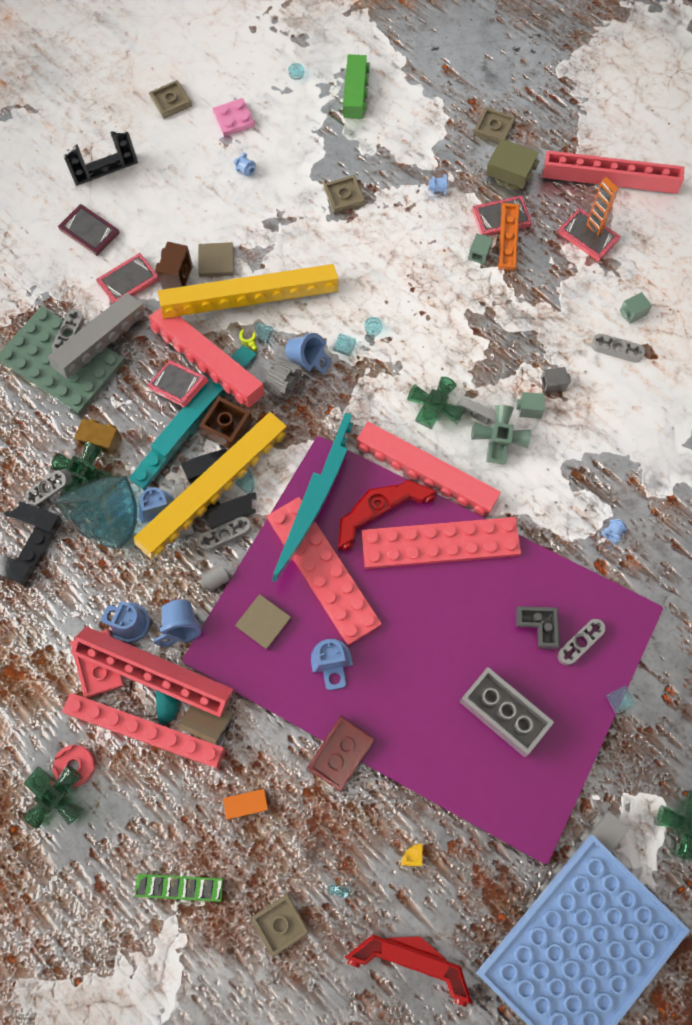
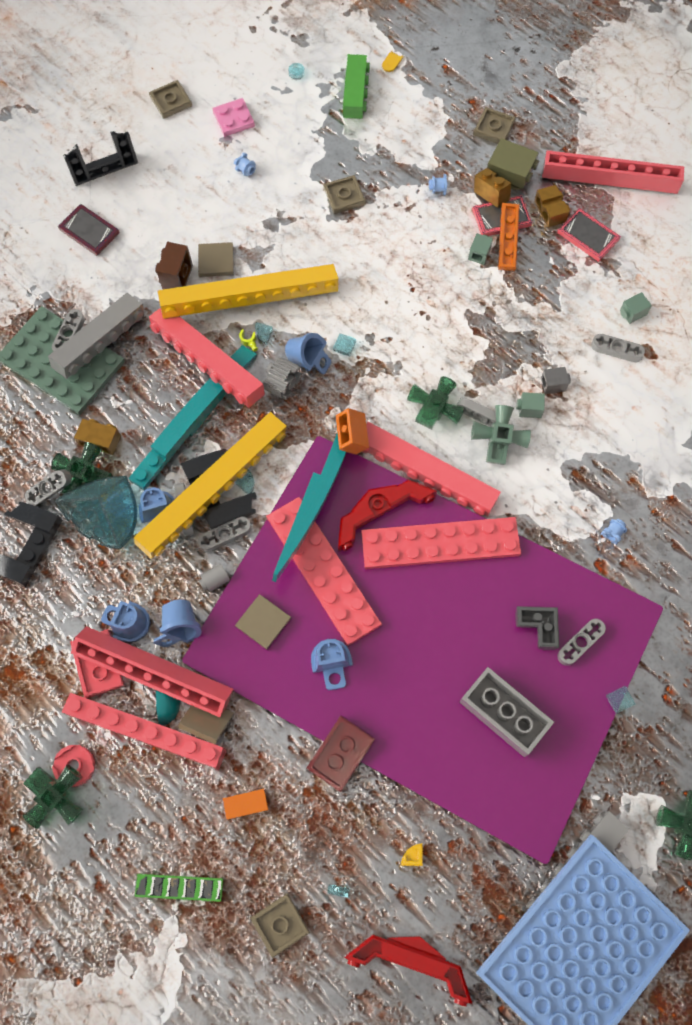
tile [96,253,159,303] -> none
tile [147,360,208,408] -> none
reddish brown brick [199,396,253,449] -> none
clear light blue tile [364,317,382,336] -> none
orange tile [586,177,619,236] -> none
none -> orange brick [336,408,369,455]
none -> yellow piece [382,51,404,72]
none -> pearl gold brick [474,168,511,208]
none -> pearl gold brick [534,185,570,228]

